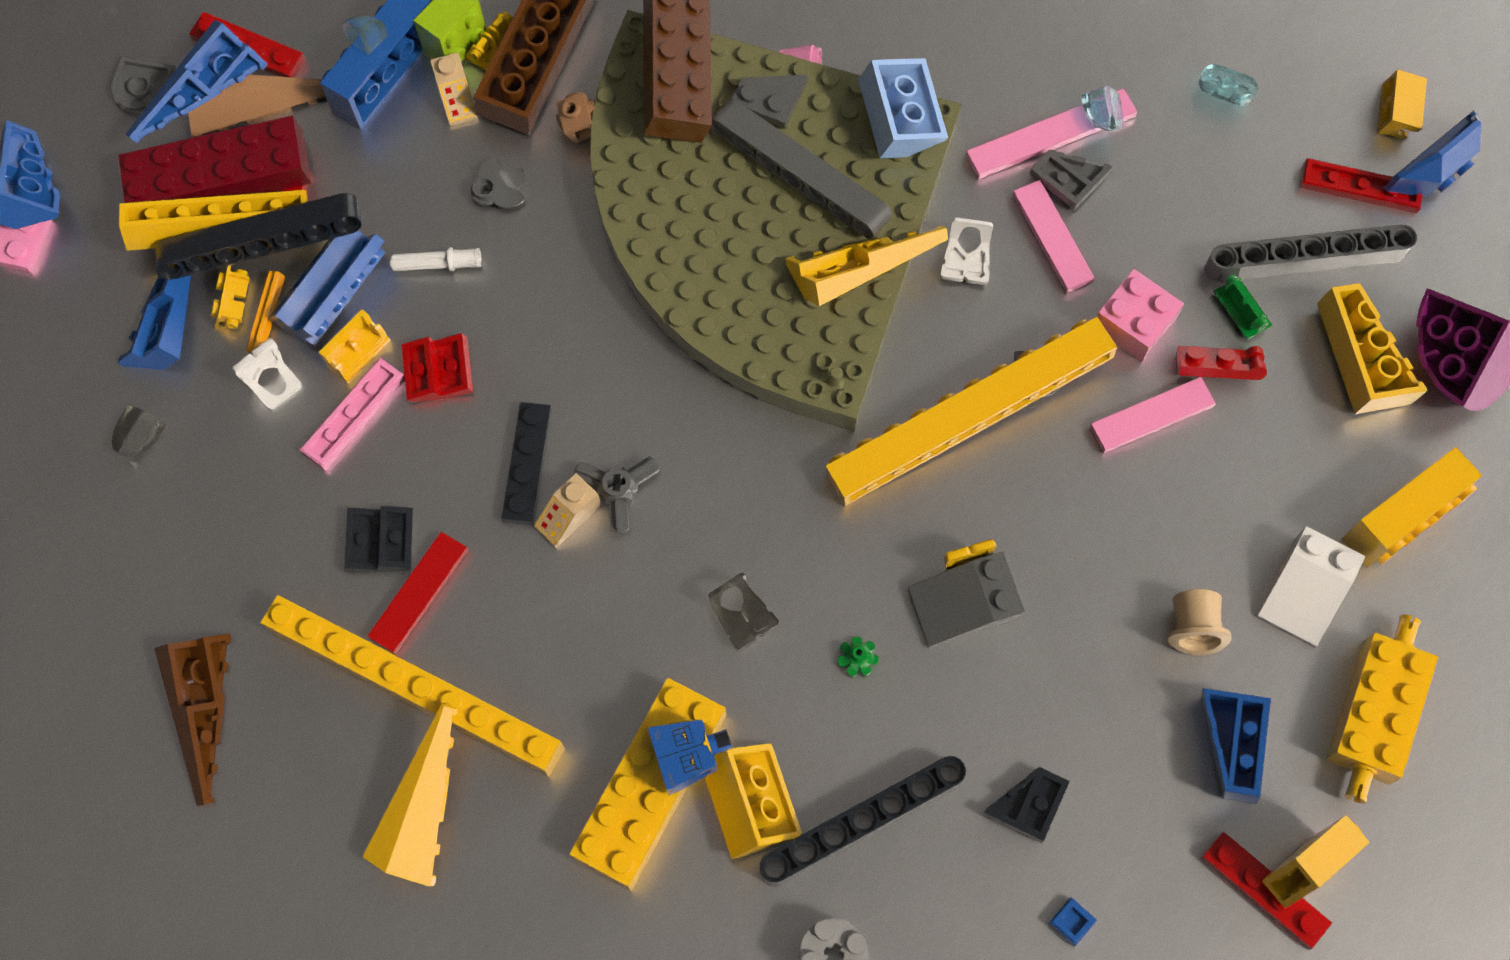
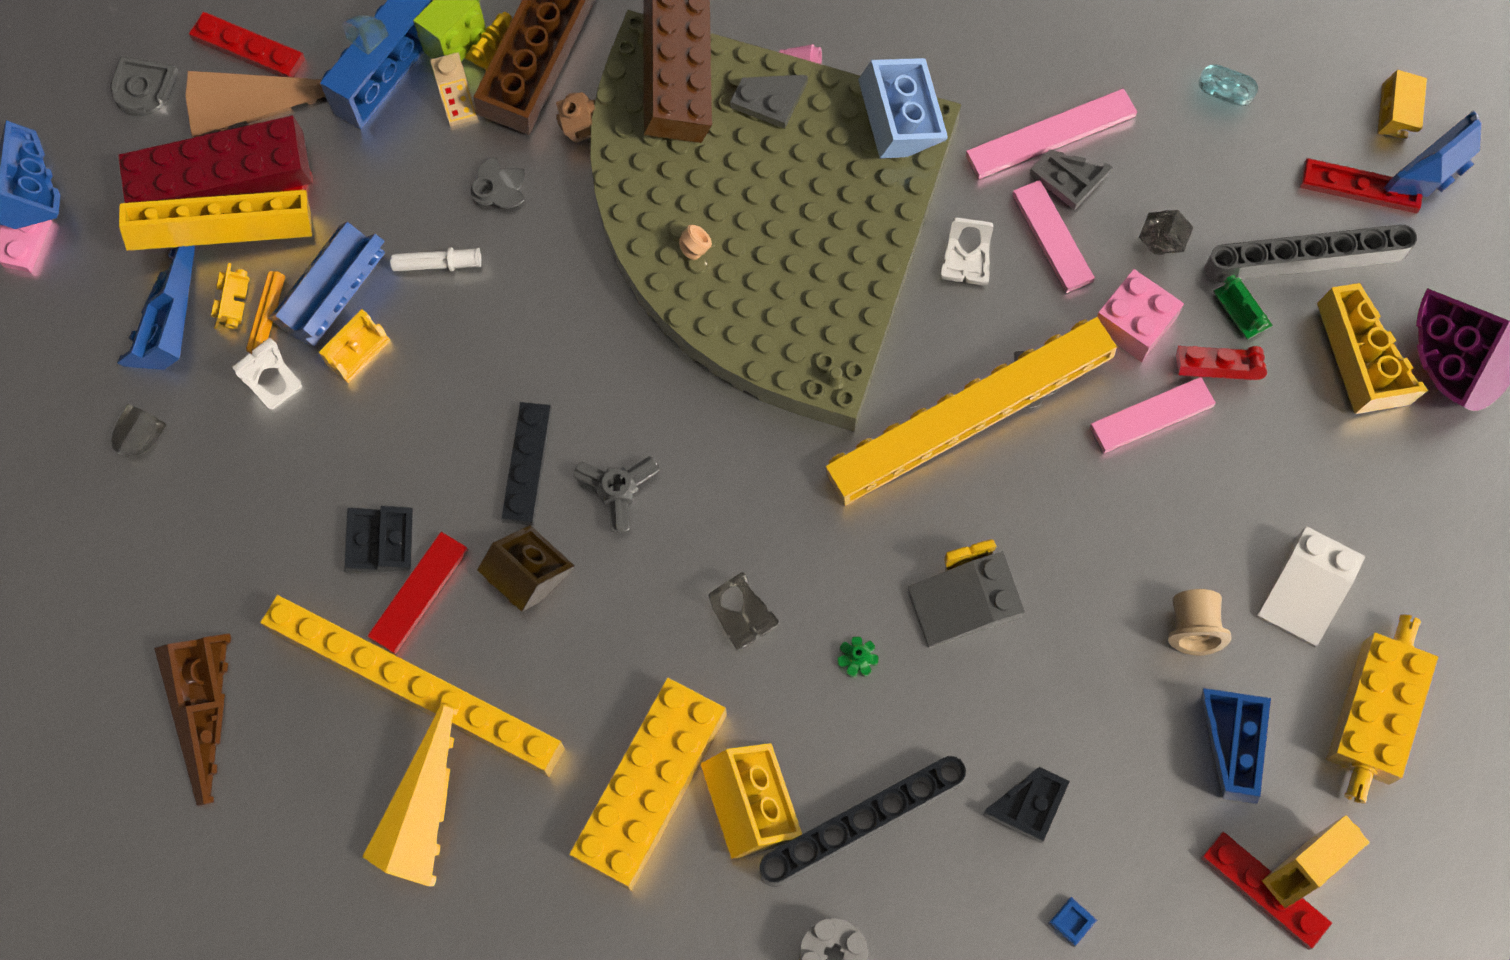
blue wedge [125,20,268,143] -> none
black beam [155,193,362,280] -> none
bright pink tile [299,358,405,470] -> none
red slope [401,333,474,402] -> none
tan slope [534,473,601,548] -> none
blue torso [648,720,732,795] -> none
dark grey beam [711,98,892,239] -> none
yellow wedge [785,226,948,306] -> none
clear light blue brick [1081,85,1124,131] -> none
yellow brick [1342,447,1483,568] -> none
none -> dark brown slope [477,525,575,612]
none -> light nougat tile [679,225,712,260]
none -> clear smoke brick [1139,210,1194,255]

